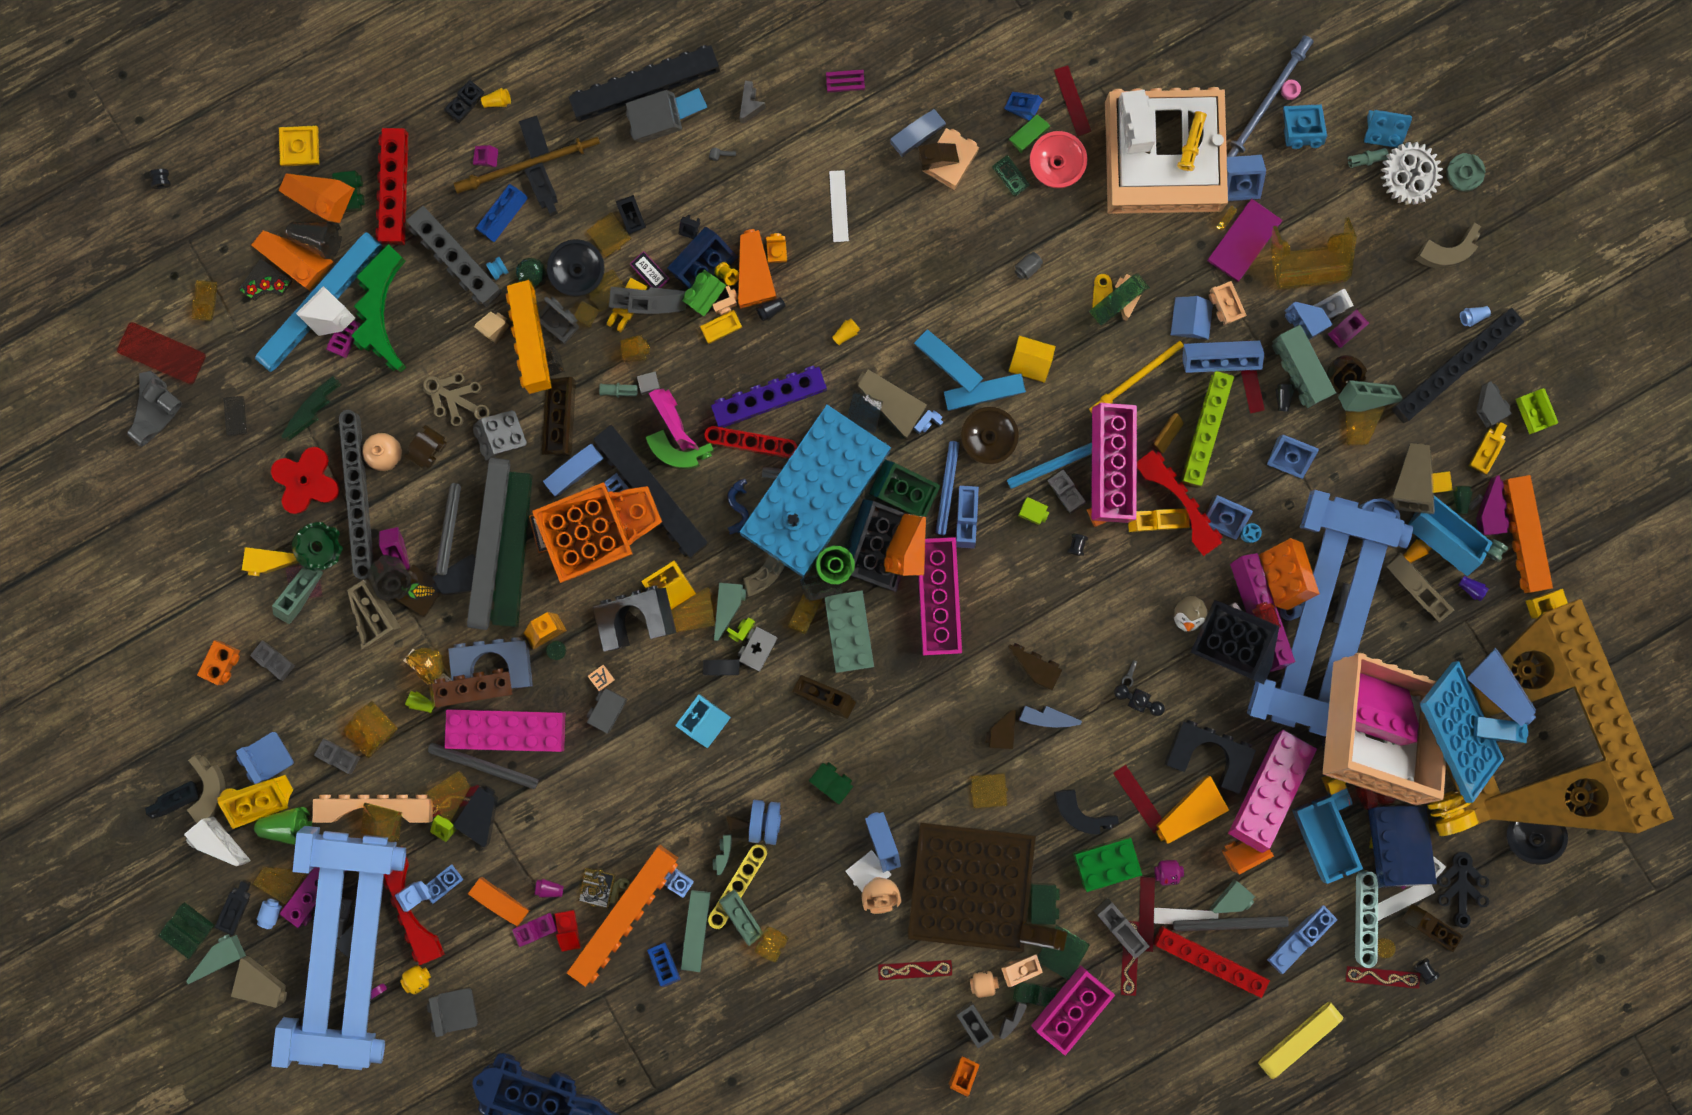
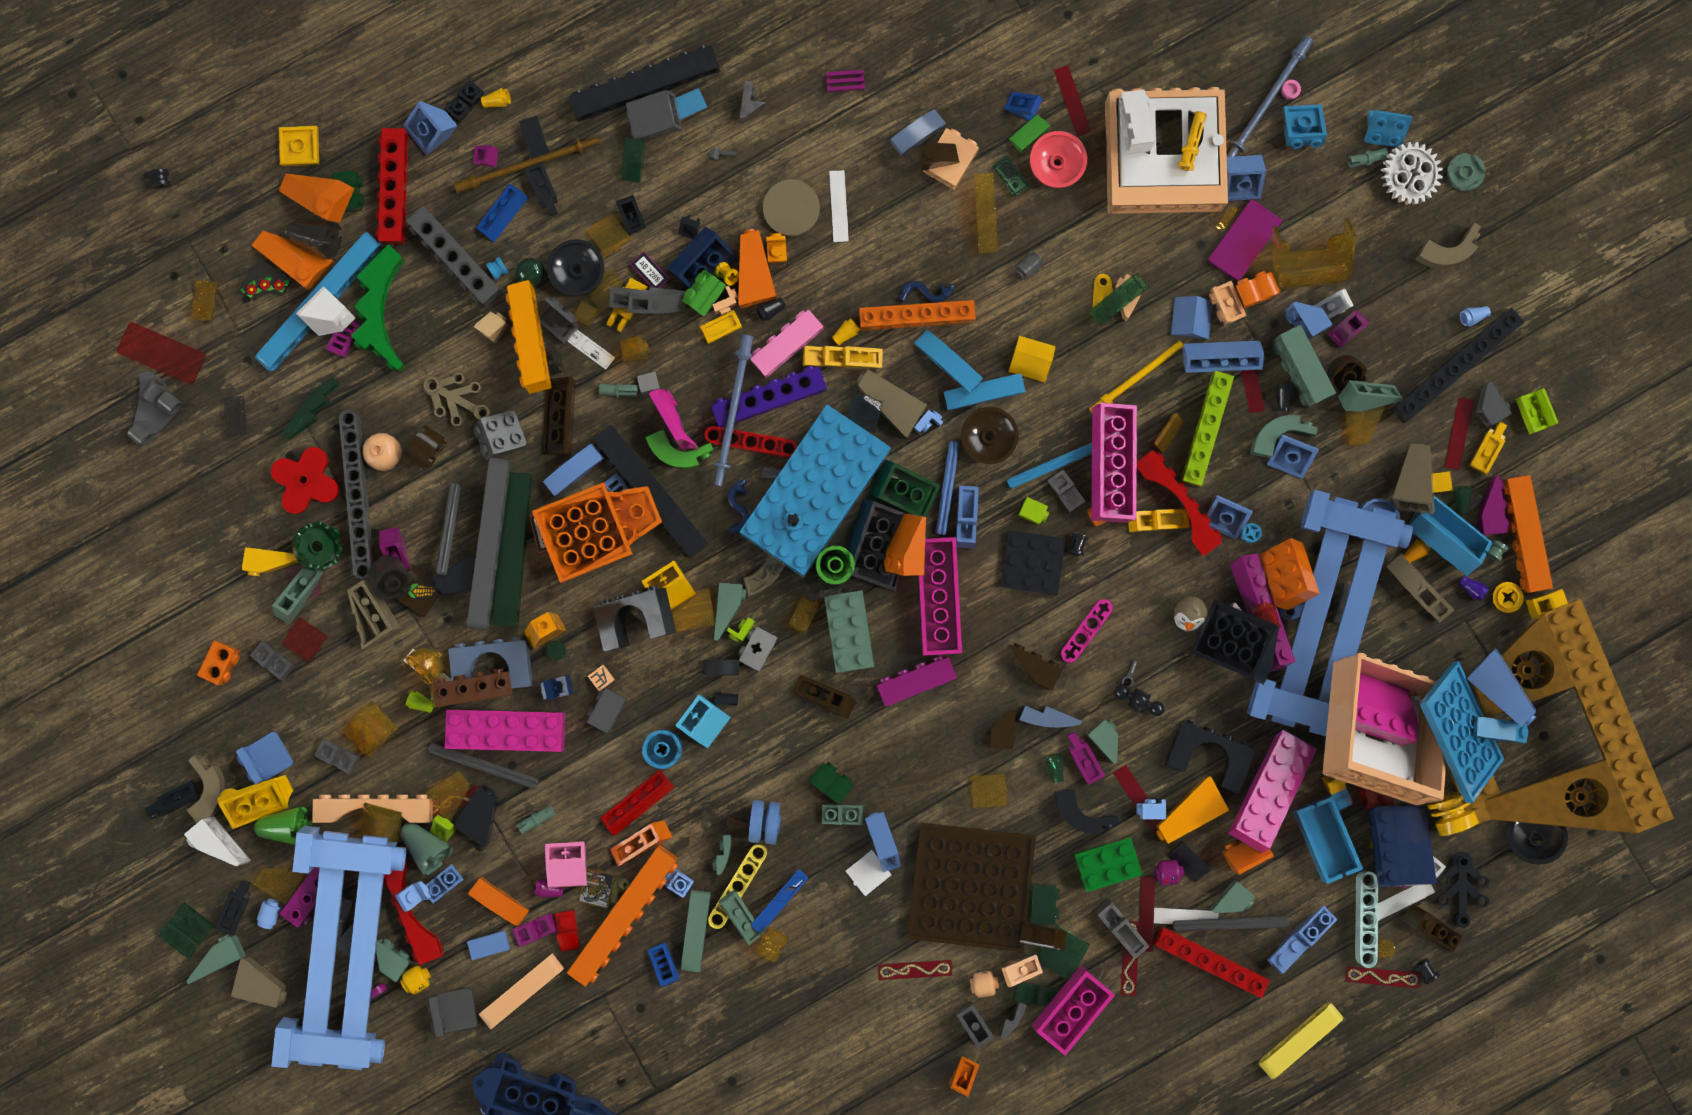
light nougat cylinder [862,877,901,914] -> none
none -> clear red piece [282,617,328,662]
none -> sand green slope [376,938,413,982]
none -> sand green cone [400,823,453,875]
none -> medium blue slope [403,101,457,155]
none -> medium blue tile [467,930,510,960]
none -> light nougat beam [478,953,565,1030]
none -> sand green pin [516,805,556,835]
none -> dark blue bracket [540,675,574,700]
none -> bright pink slope [545,842,587,888]
none -> white sticker [568,330,615,369]
none -> red slope [600,770,674,836]
none -> orange slope [610,820,672,867]
none -> clear green slope [622,137,646,183]
none -> dark azure brick [642,730,683,769]
none -> sand blue bar [713,334,754,486]
none -> black pin [714,691,738,706]
none -> bright pink brick [750,310,824,378]
none -> blue sticker [751,869,808,934]
none -> dark tan tile [763,179,820,237]
none -> yellow slope [803,346,883,368]
none -> sand green slope [822,804,863,825]
none -> orange brick [859,300,975,331]
none -> magenta brick [877,655,957,707]
none -> dark blue animal [898,281,954,303]
none -> clear yellow slope [973,173,998,253]
none -> black plate [1000,530,1066,595]
none -> clear green cone [1045,753,1064,783]
none -> dark pink beam [1060,599,1113,663]
none -> magenta hinge [1067,731,1105,785]
none -> sand green slope [1086,719,1118,764]
none -> light blue brick [1136,799,1166,819]
none -> black slope [1168,841,1211,882]
none -> orange brick [1235,271,1280,309]
none -> sand green arch [1250,415,1318,458]
none -> dark red sticker [1445,397,1474,470]
none -> yellow gear [1492,582,1524,613]

